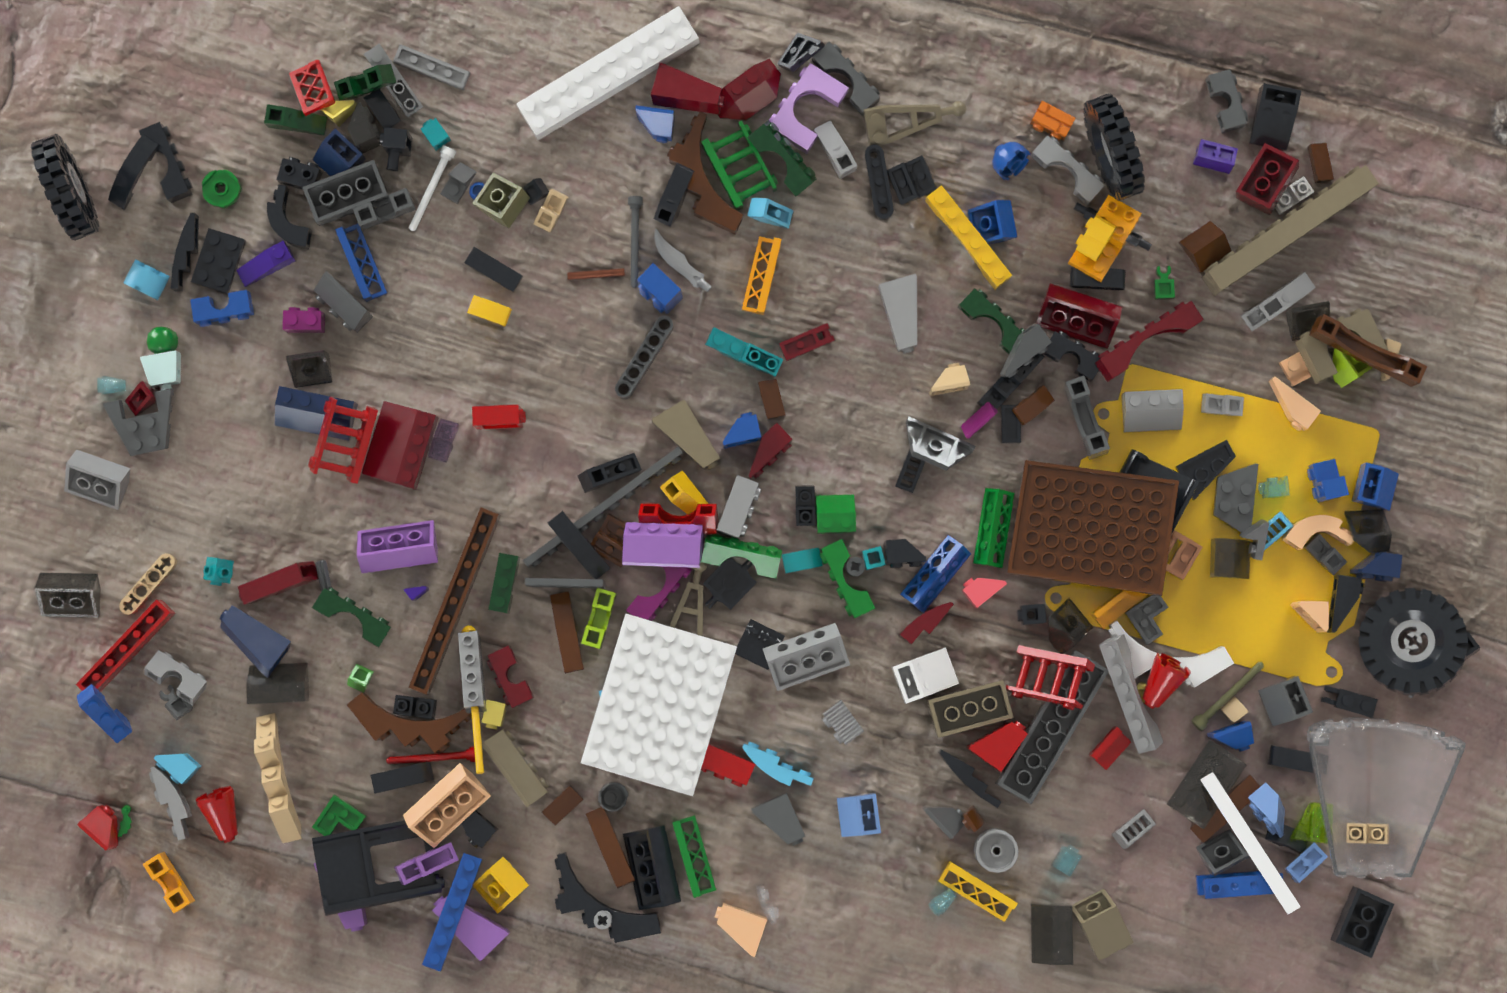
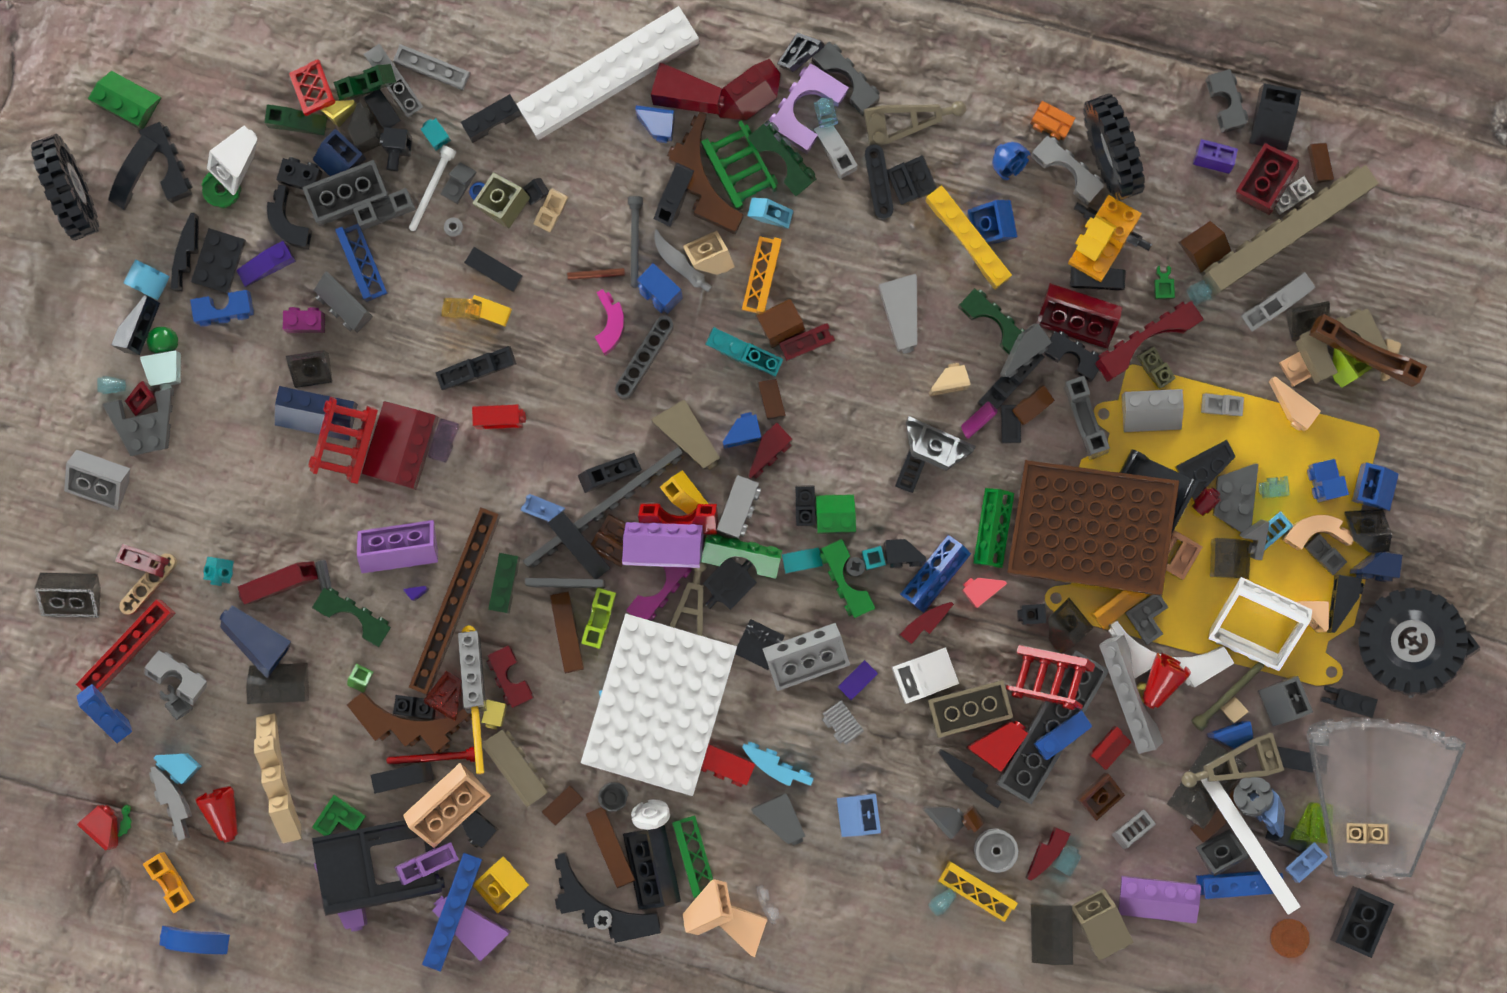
none -> green slope [88,71,161,129]
none -> black slope [111,295,160,355]
none -> plate [115,544,170,578]
none -> blue arch [160,926,230,954]
none -> white slope [207,125,257,195]
none -> clear red wing [424,671,462,721]
none -> black slope [435,346,517,390]
none -> clear yellow slope [441,298,482,320]
none -> light grey plate [444,217,463,237]
none -> black arch [461,94,521,143]
none -> medium blue hinge [521,494,565,522]
none -> dark pink arch [595,289,625,355]
none -> white tile [631,799,670,830]
none -> tan slope [683,231,735,275]
none -> light nougat slope [683,879,733,935]
none -> reddish brown slope [756,299,806,348]
none -> clear light blue brick [814,98,838,128]
none -> dark purple slope [837,660,878,700]
none -> dark red slope [1026,827,1071,881]
none -> blue slope [1033,710,1093,760]
none -> reddish brown slope [1076,773,1125,821]
none -> medium lavender slope [1118,876,1201,923]
none -> olive slope [1136,346,1176,389]
none -> dark tan plate [1181,733,1284,788]
none -> clear light blue brick [1186,280,1212,306]
none -> dark red brick [1192,487,1221,516]
none -> white window [1208,577,1312,671]
none -> dark grey plate [1233,777,1274,817]
none -> clear orange tile [1270,918,1310,958]

